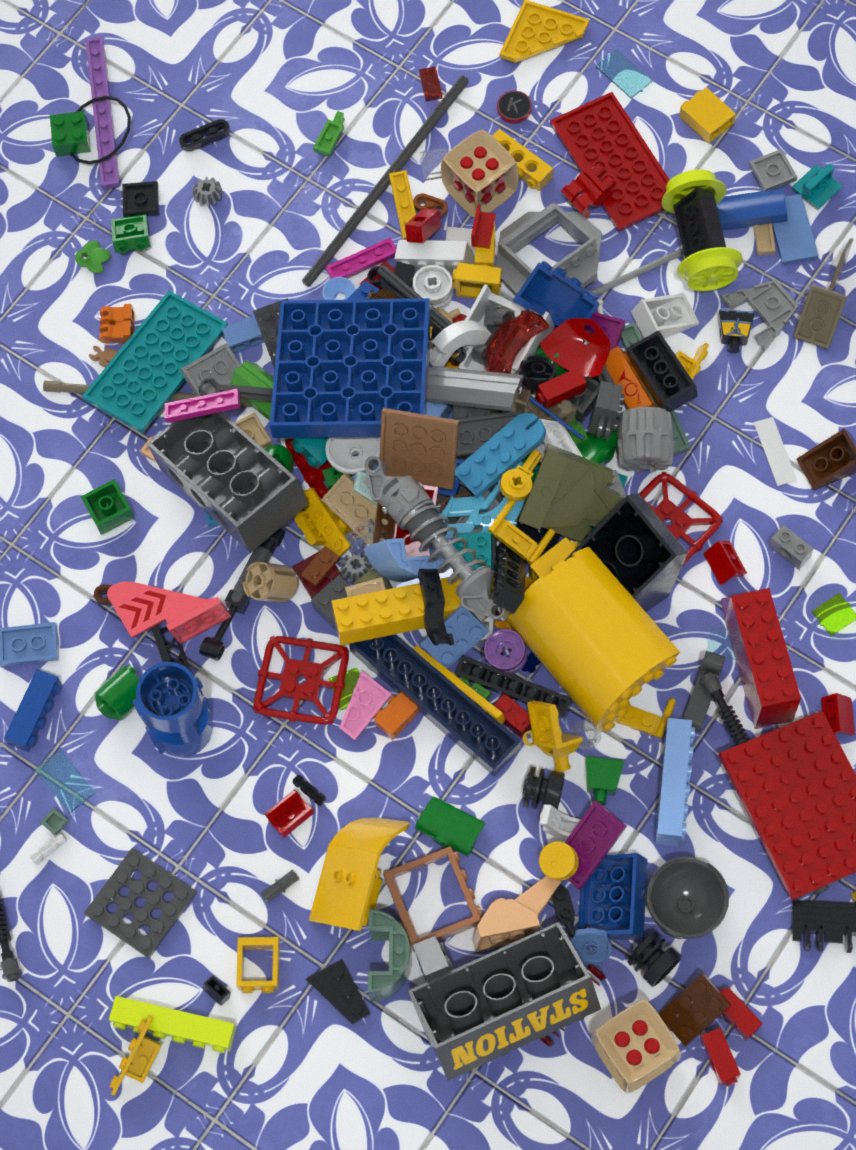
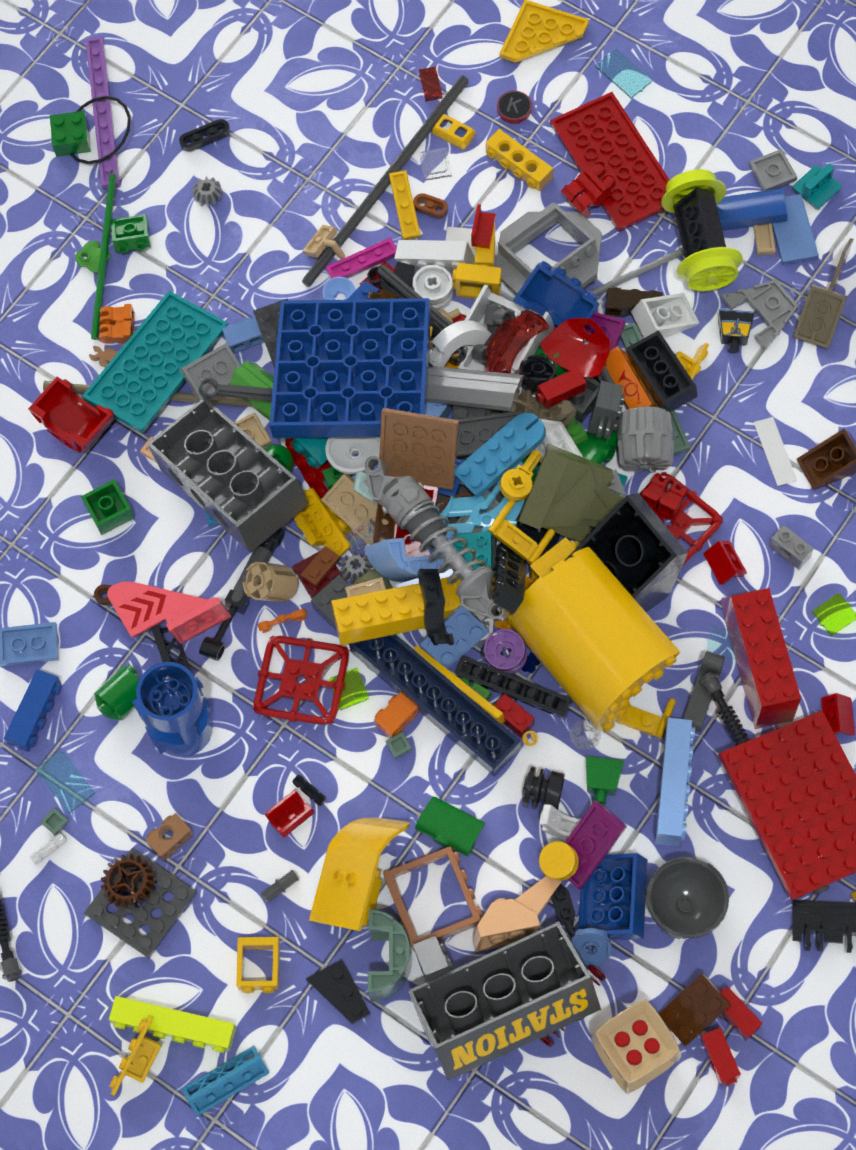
black plate [122,181,159,217] -> none
dark pink plate [165,389,240,423] -> none
black piece [203,976,231,1006] -> none
bright green plate [313,111,345,157] -> none
bright pink wing [339,670,392,740] -> none
red brick [405,208,441,243] -> none
tan piece [441,130,519,218] -> none
yellow plate [527,701,583,772] -> none
blue axle [528,397,585,440] -> none
black wheel [627,932,682,988] -> none
yellow brick [679,87,736,144] -> none
none -> red cylinder [28,376,114,453]
none -> green piece [91,174,116,340]
none -> reddish brown gear [101,854,156,909]
none -> medium nougat brick [146,813,194,862]
none -> dark azure fence [182,1046,270,1117]
none -> orange piece [257,609,307,633]
none -> tan plate [302,224,345,259]
none -> sand green plate [385,732,412,759]
none -> yellow piece [432,114,476,150]
none -> dark brown slope [606,287,663,318]
none -> red legs [641,473,689,520]

